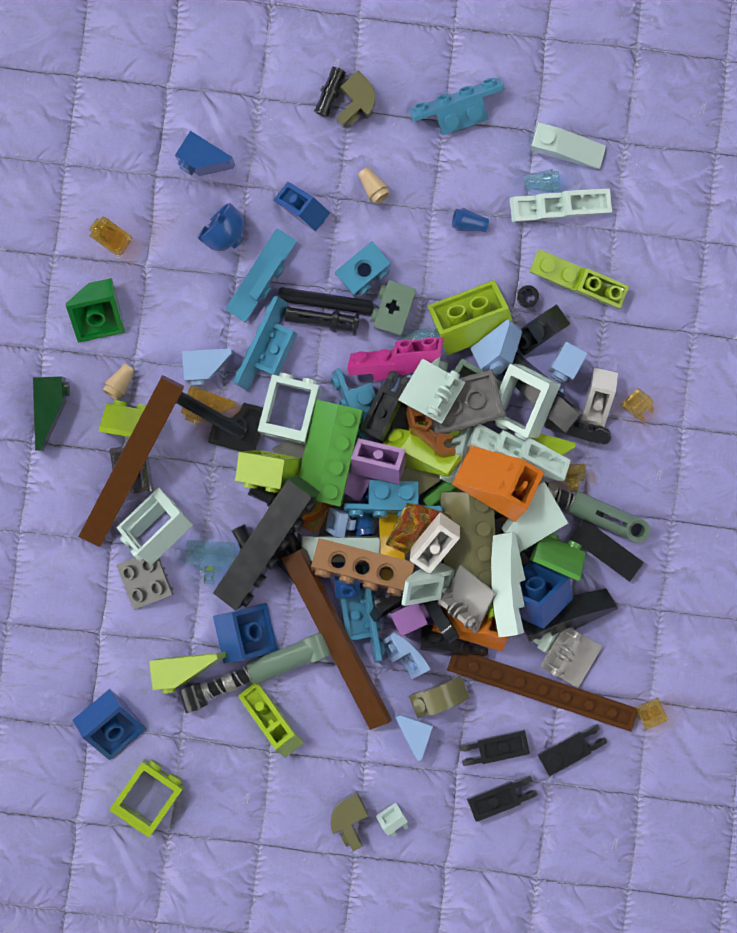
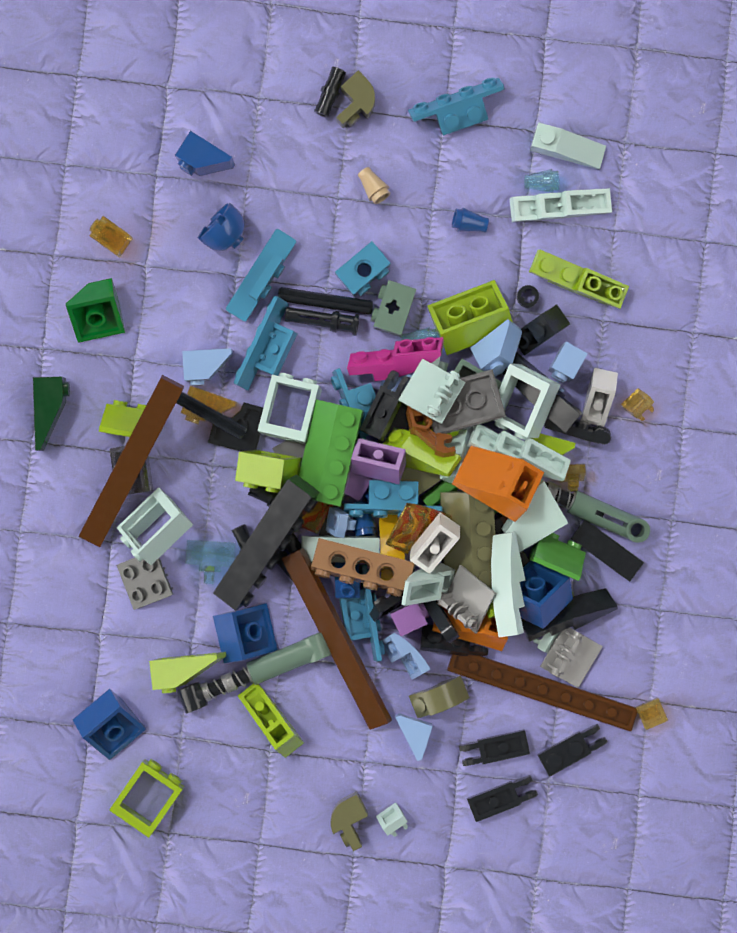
tan cone [102,363,136,401] -> none
blue slope [273,182,330,232] -> none

